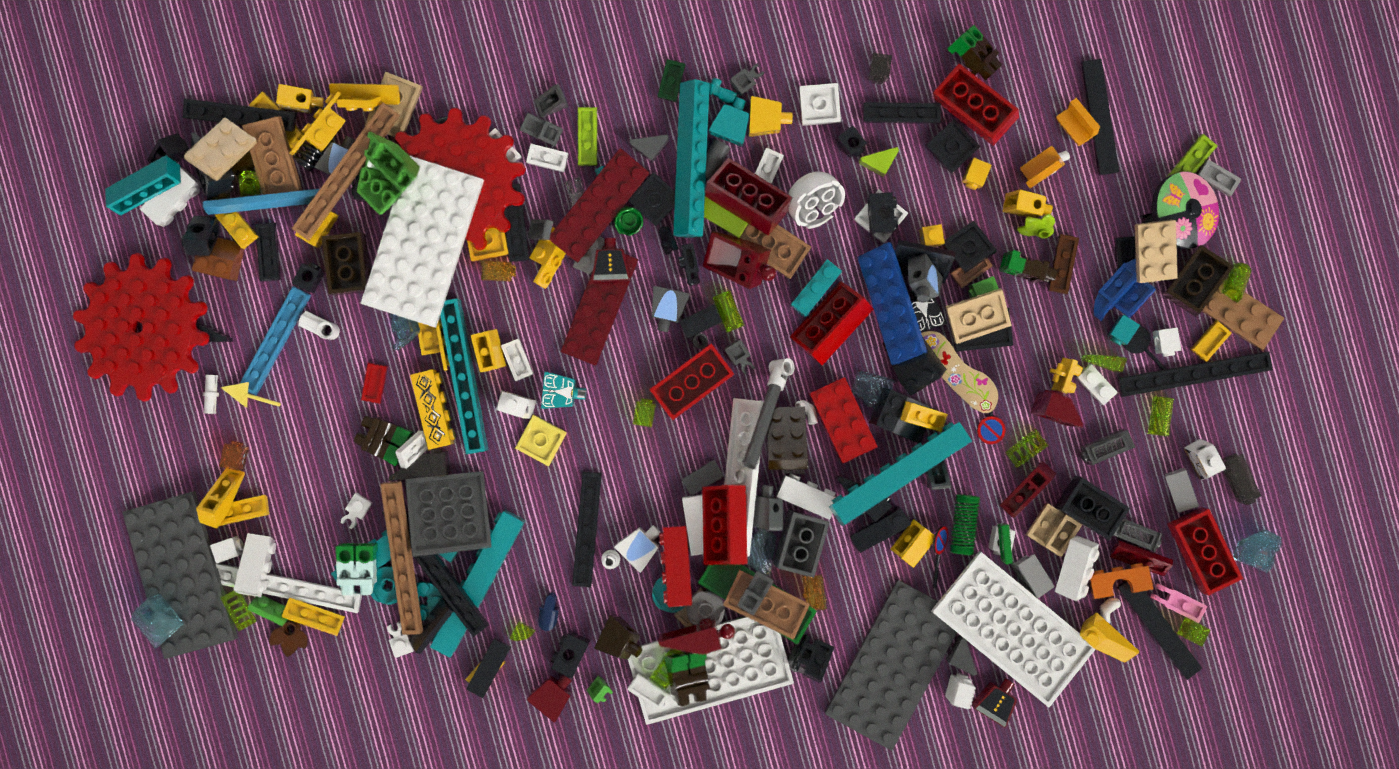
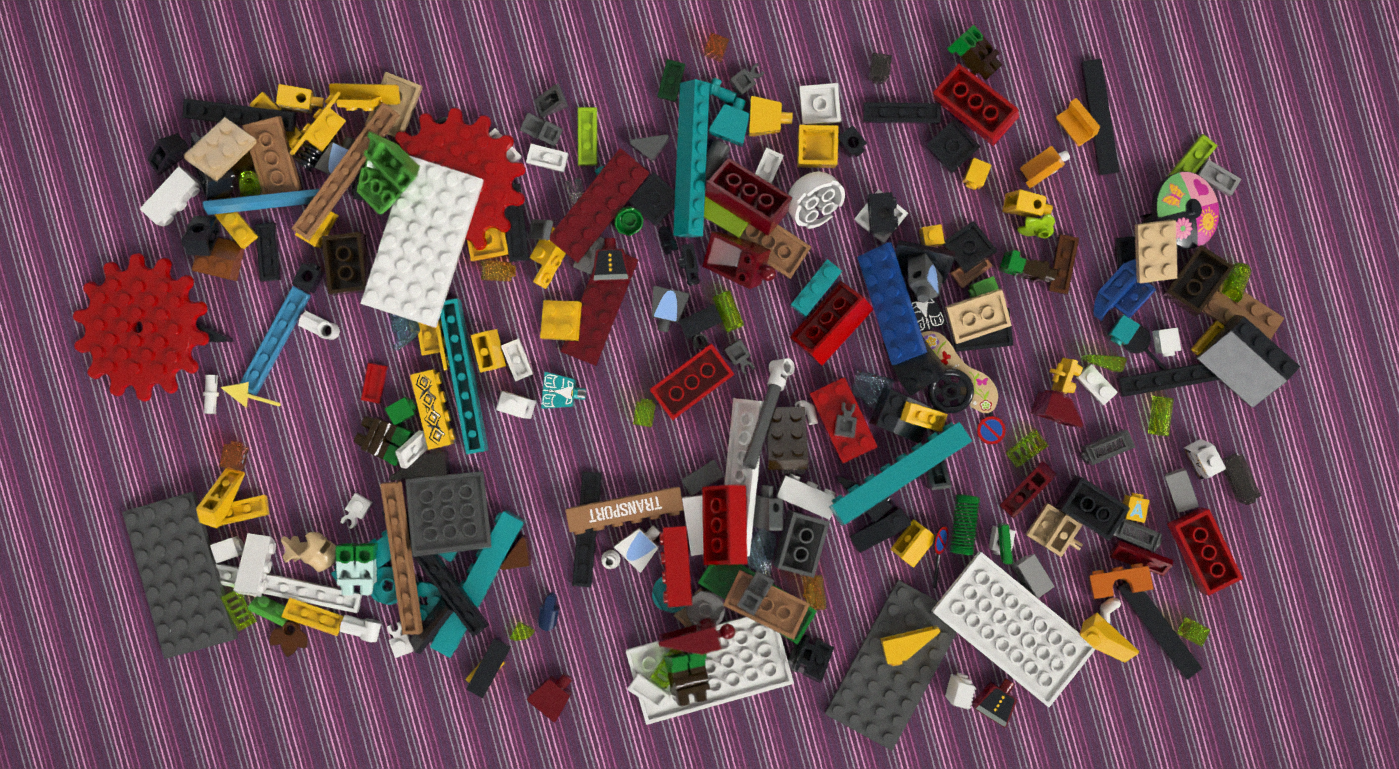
teal brick [105,155,181,216] -> none
clear light blue slope [131,594,184,649] -> none
light yellow tile [515,414,567,466] -> none
black brick [550,631,590,678] -> none
bright green tile [586,676,613,703] -> none
dark brown torso [594,615,642,659] -> none
lime slope [858,147,899,177] -> none
dark grey slope [946,635,977,676] -> none
white brick [1055,536,1099,601] -> none
bright pink hinge [1150,583,1207,623] -> none
clear light blue slope [1233,529,1282,573] -> none
none -> tan piece [281,532,336,572]
none -> white piece [340,615,382,642]
none -> green brick [385,397,418,425]
none -> reddish brown slope [500,535,532,570]
none -> yellow plate [540,300,582,341]
none -> medium nougat brick [565,486,684,535]
none -> clear orange brick [704,32,729,63]
none -> yellow piece [797,125,838,168]
none -> dark grey plate [834,402,857,438]
none -> yellow slope [880,625,940,666]
none -> black plate [928,368,974,414]
none -> yellow brick [1123,493,1149,523]
none -> slope [1196,315,1301,408]

